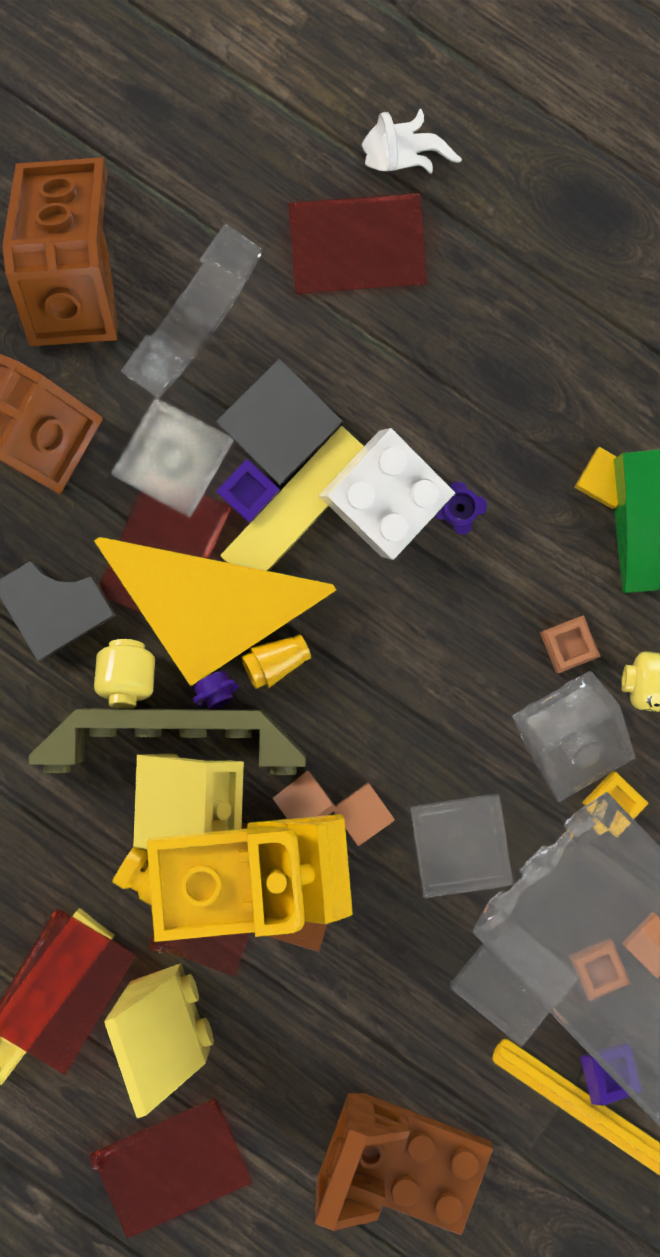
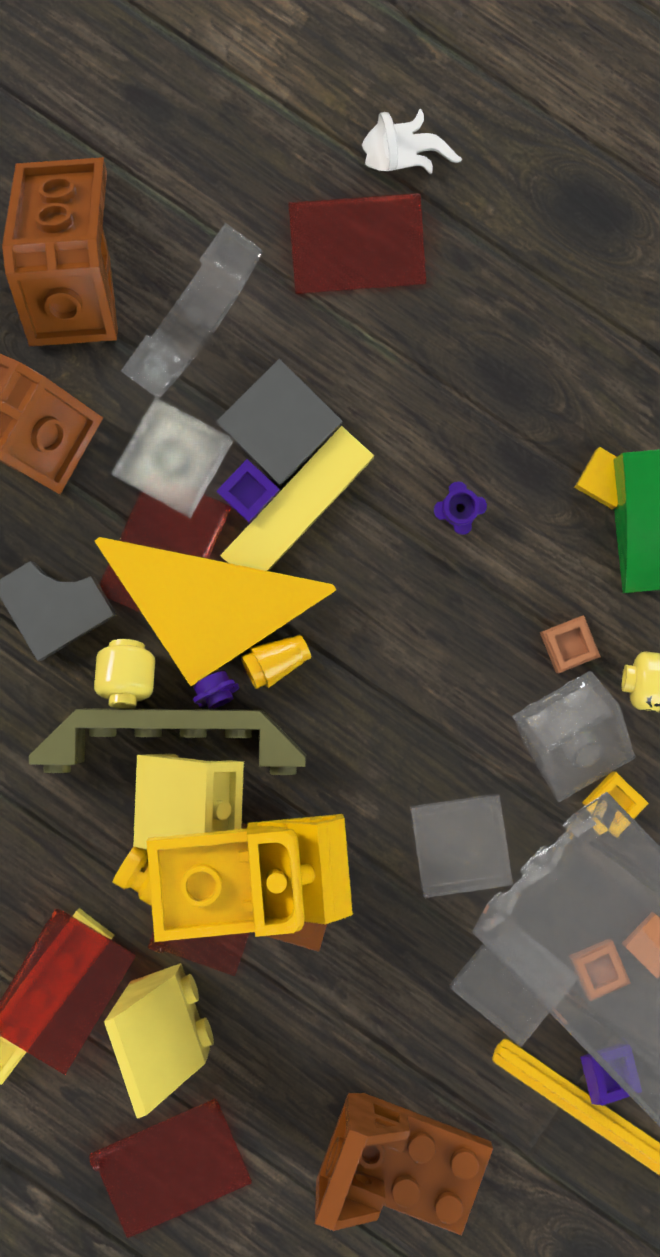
nougat tile [273,771,337,819] -> none
white brick [319,428,455,560] -> none
nougat tile [334,782,395,846] -> none

